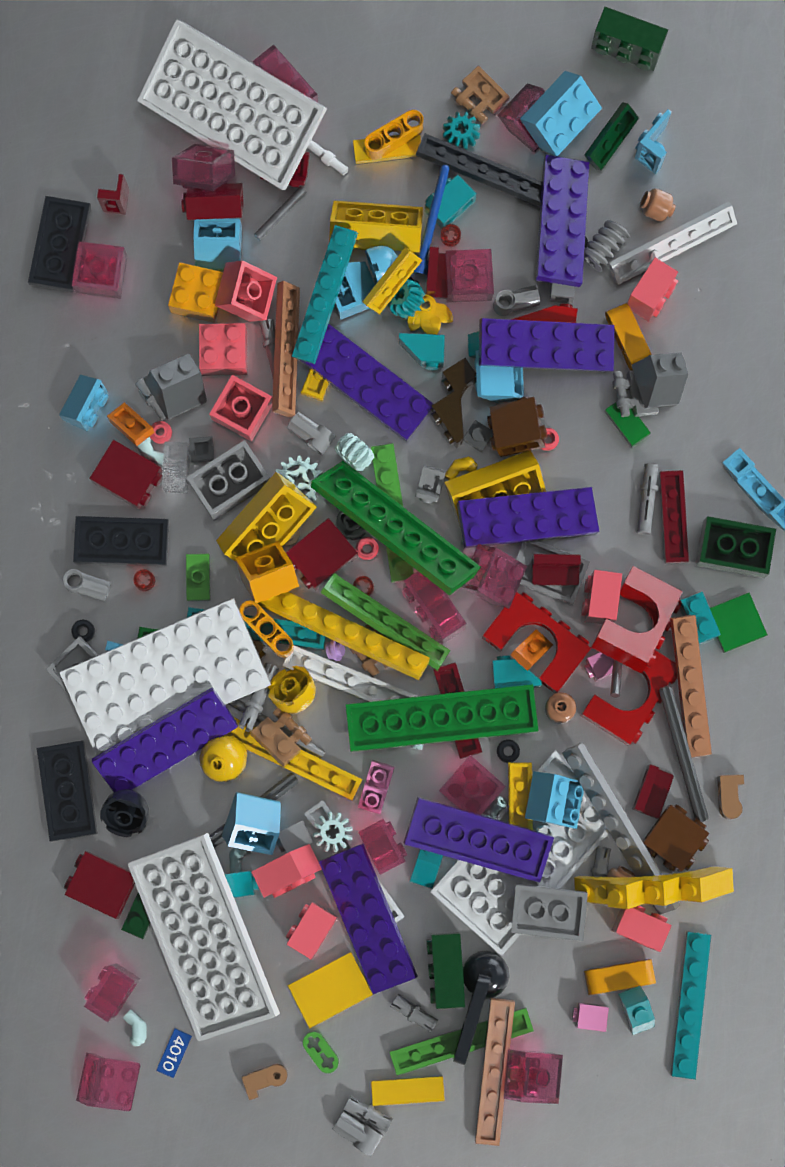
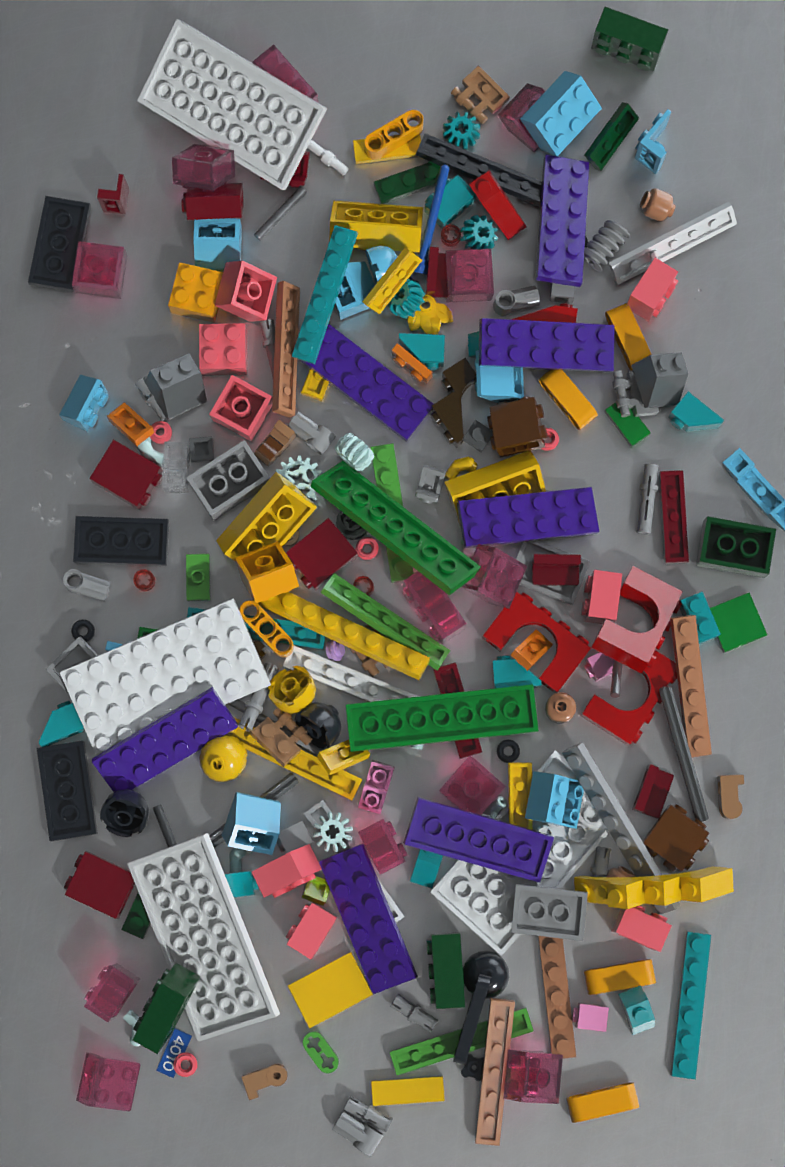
none -> teal slope [39,701,85,747]
none -> dark green brick [132,963,201,1054]
none -> dark grey bar [153,804,177,848]
none -> coral plate [173,1052,197,1077]
none -> medium nougat leg [254,420,296,467]
none -> black cylinder [295,702,342,749]
none -> lime plate [301,876,330,906]
none -> yellow plate [317,739,370,775]
none -> dark green plate [374,162,440,204]
none -> orange plate [392,343,433,384]
none -> teal gear [459,215,499,254]
none -> black plate [461,1054,484,1081]
none -> red slope [469,170,527,240]
none -> light orange beam [538,369,598,430]
none -> nougat plate [538,936,576,1060]
none -> light orange beam [566,1082,640,1123]
none -> teal slope [668,392,724,432]

